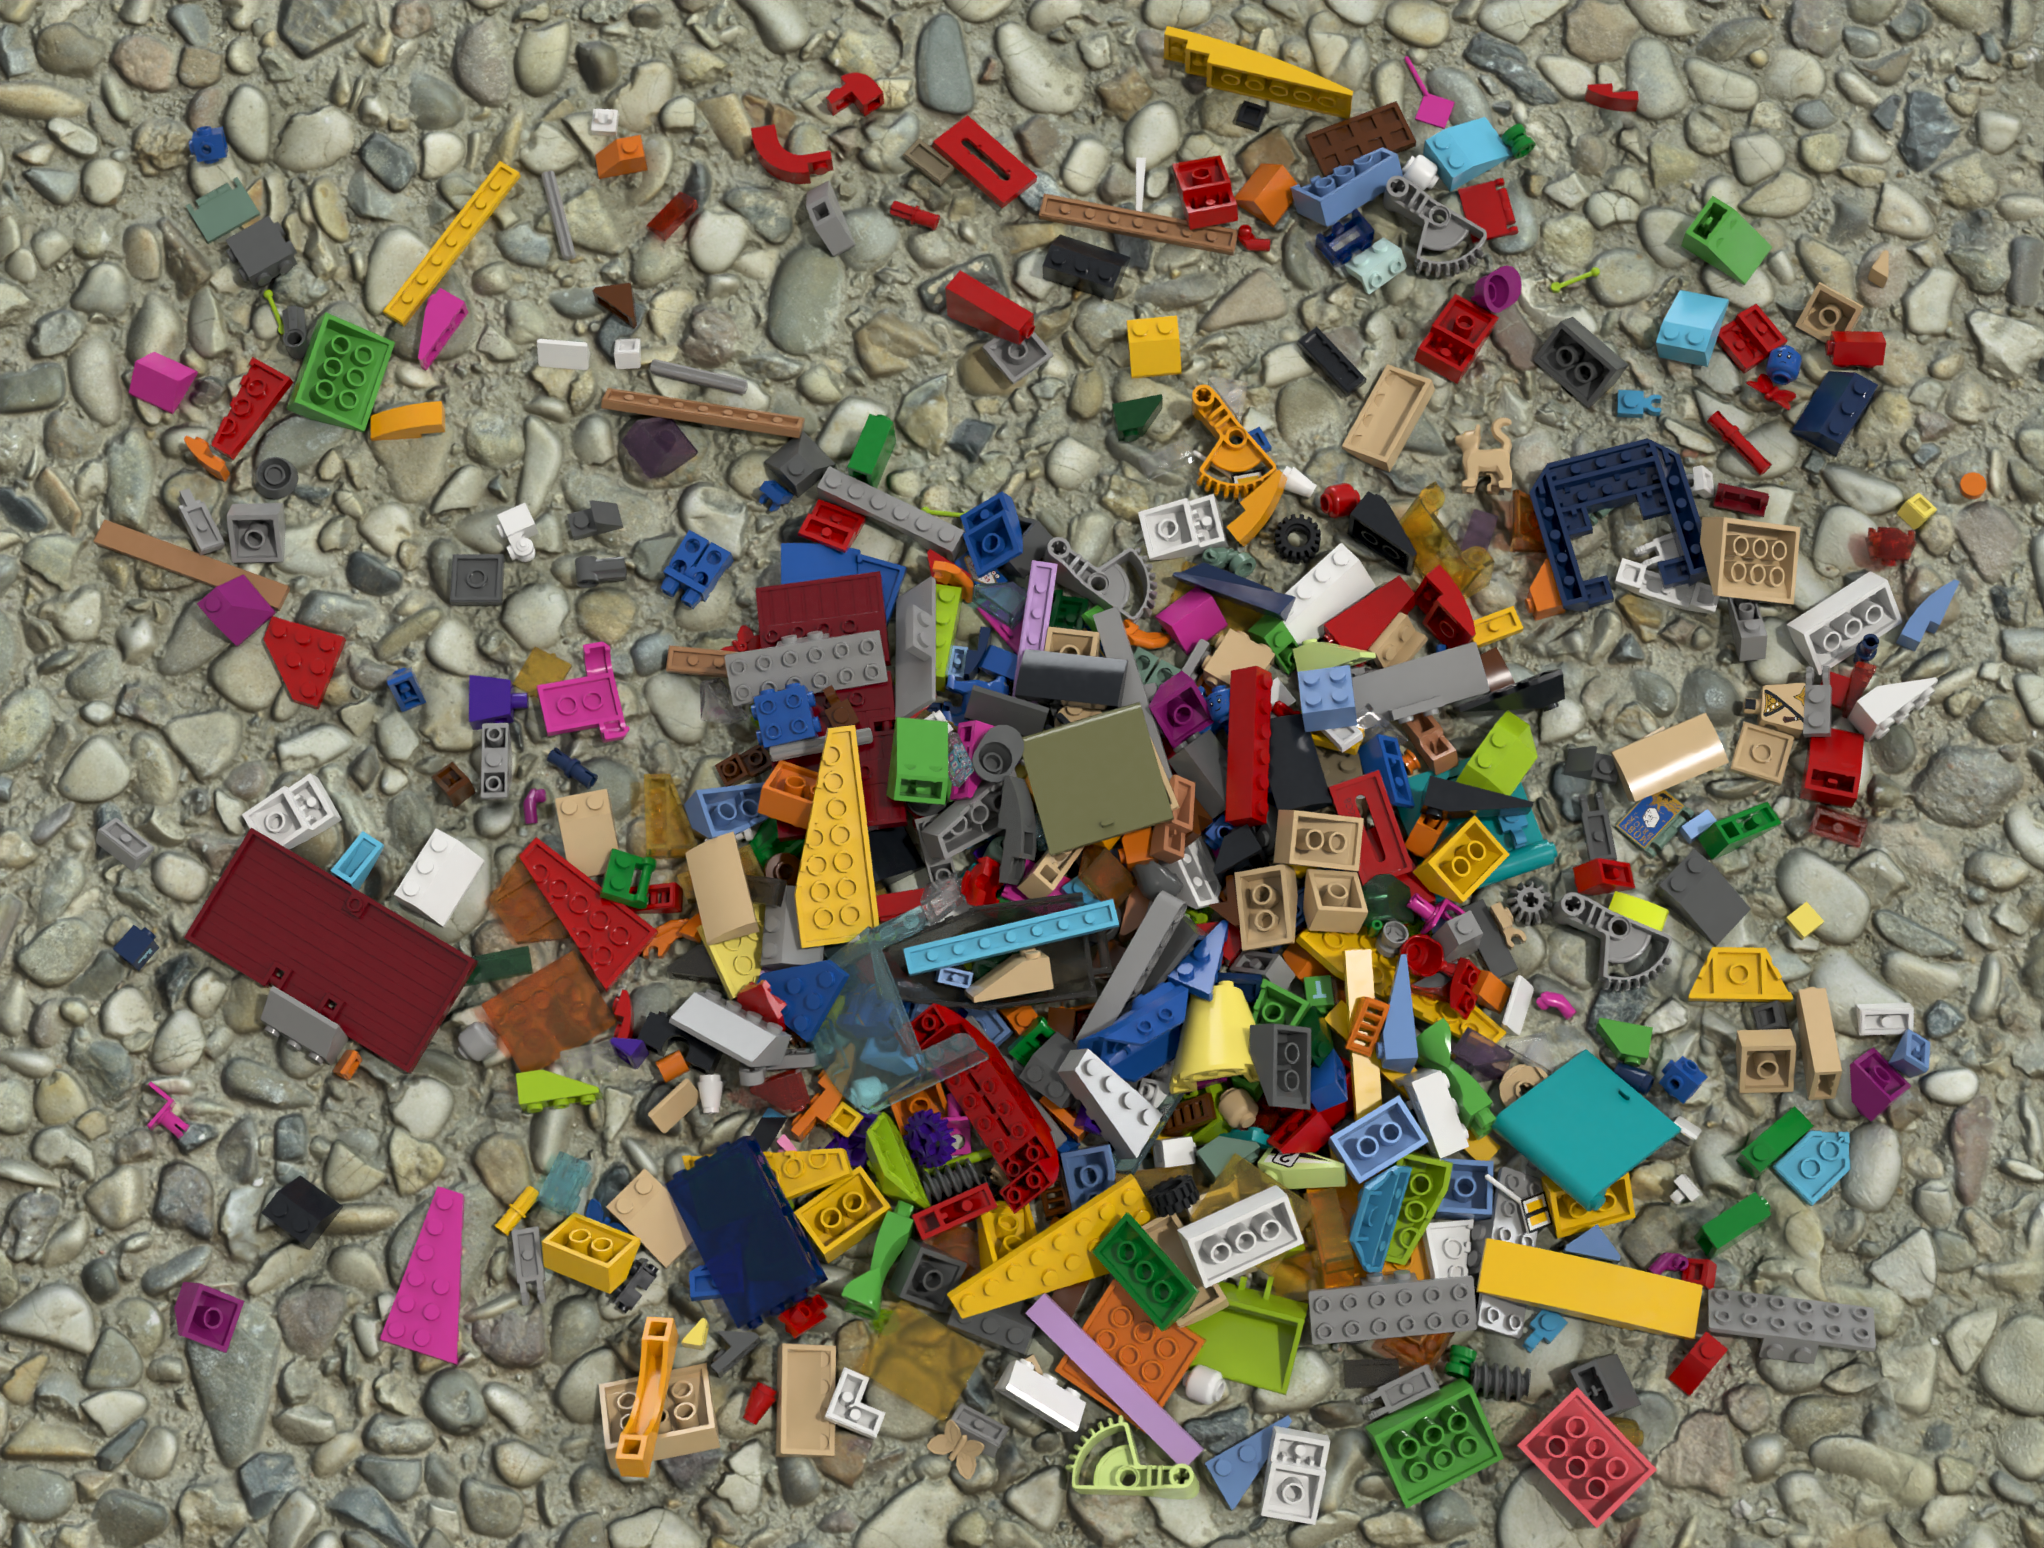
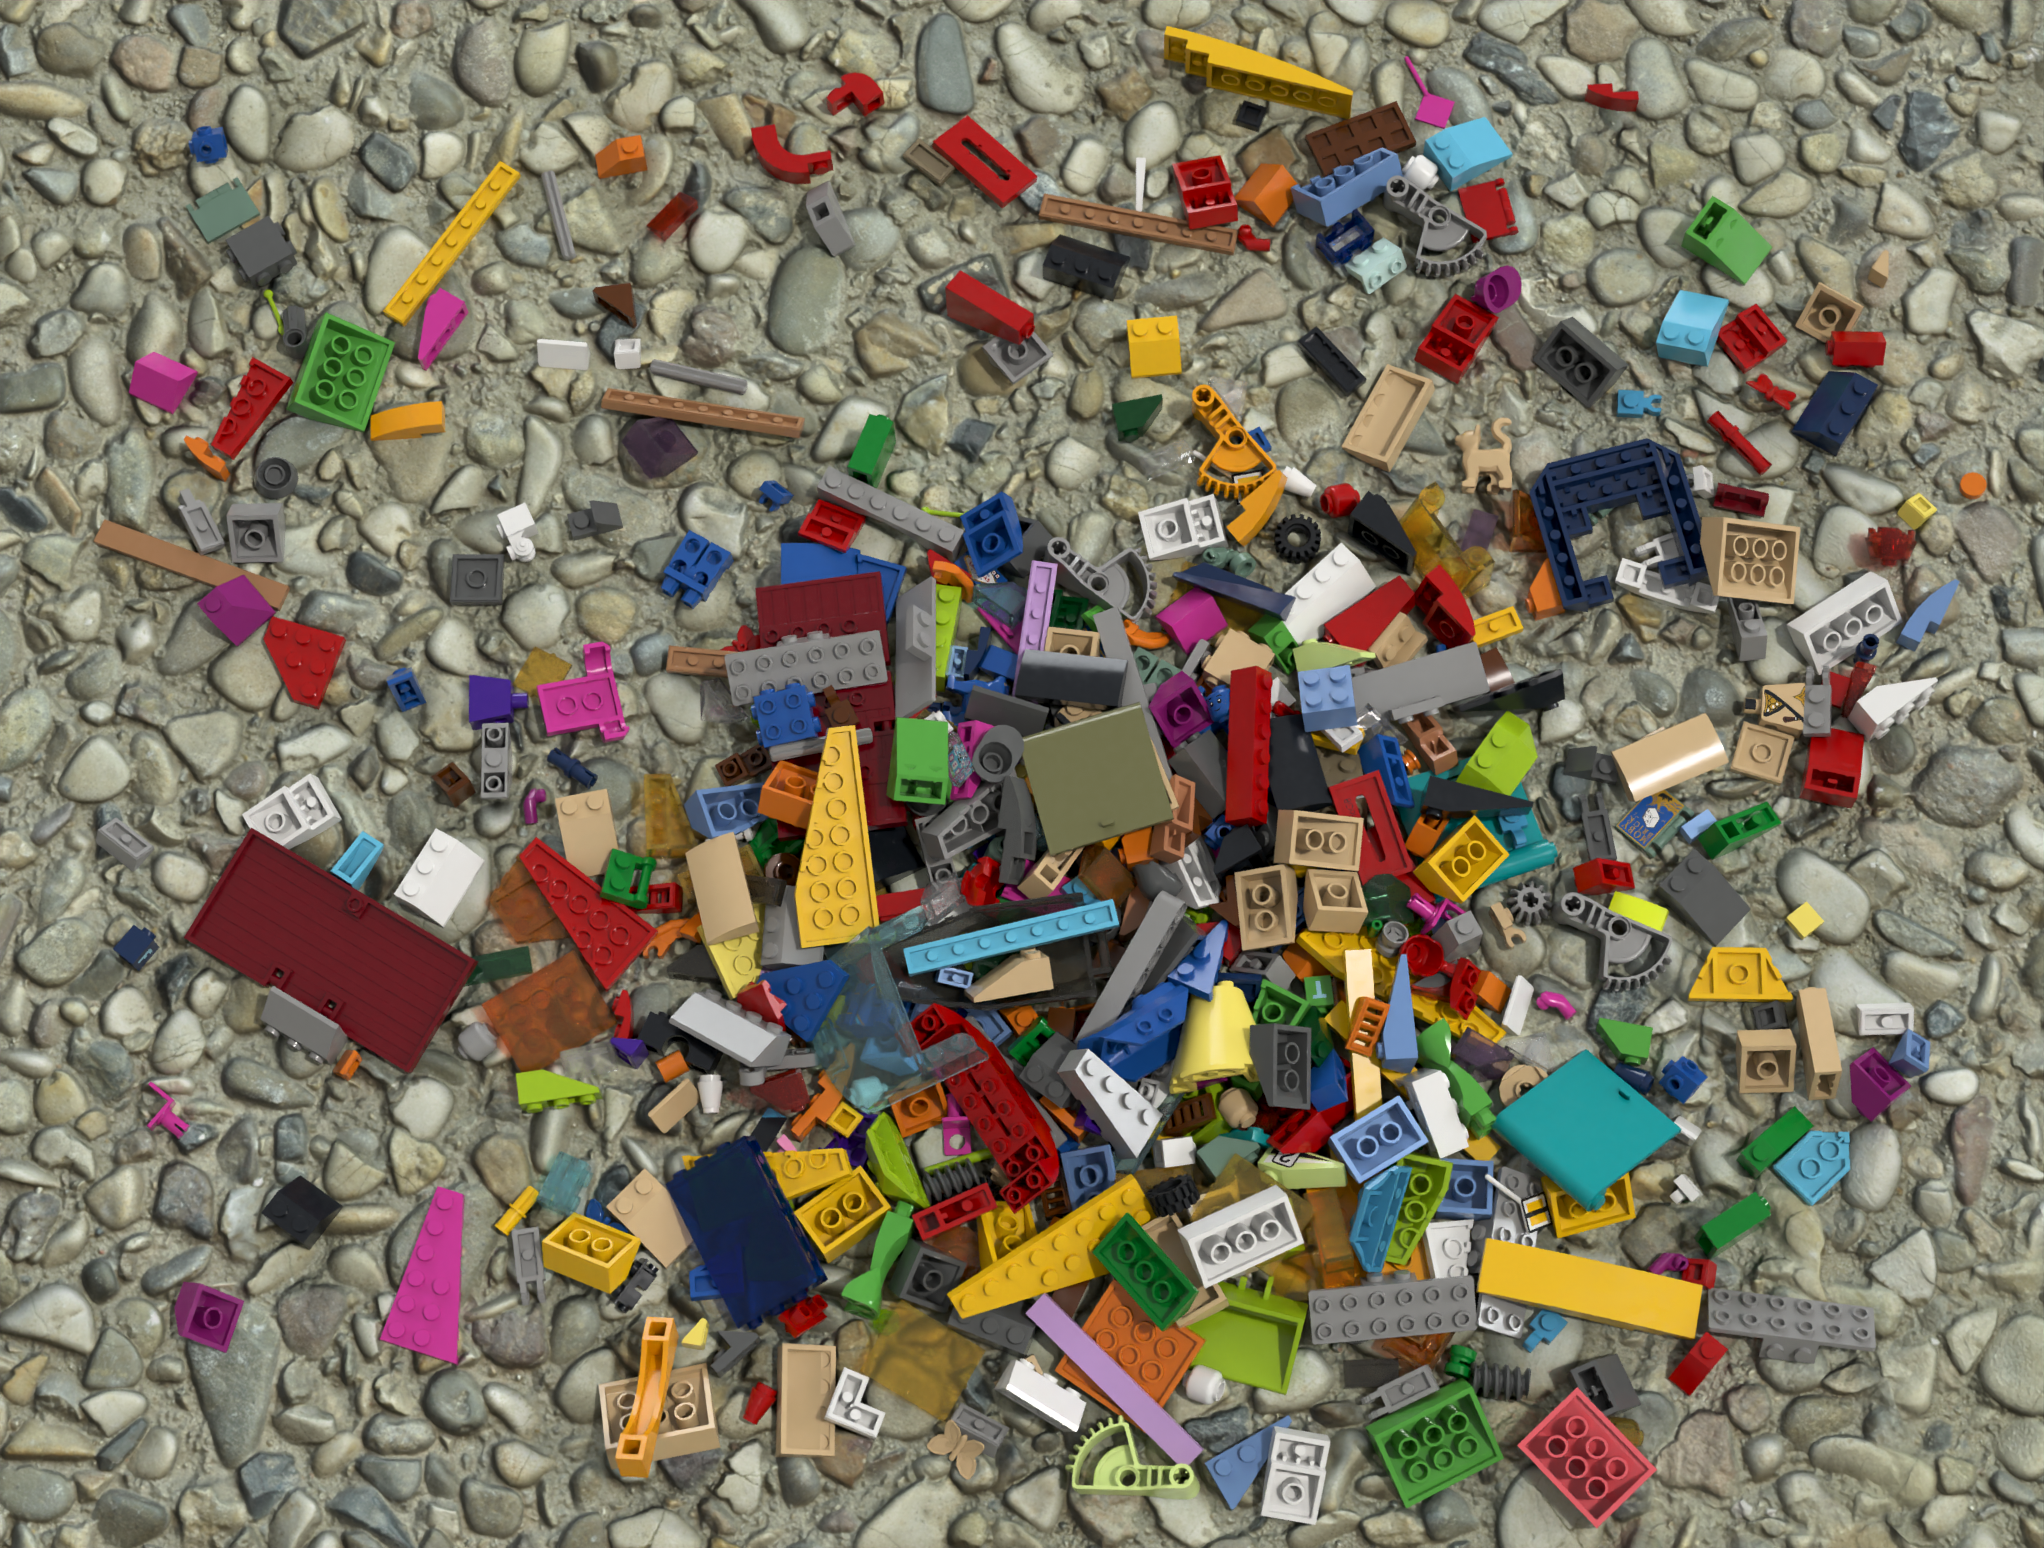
dark grey piece [575,556,627,588] -> none
white tile [591,109,619,136] -> none
dark grey slope [764,431,836,498] -> none
red axle [890,201,940,230] -> none
dark purple gear [904,1109,956,1169] -> none
dark grey tile [1461,899,1518,979] -> none
green wheel [1501,123,1536,159] -> none
lime hinge [1551,267,1600,293] -> none
medium blue slope [1563,1224,1620,1265] -> none
blue head [1766,345,1802,385] -> none
clear red slope [1808,804,1868,848] -> none

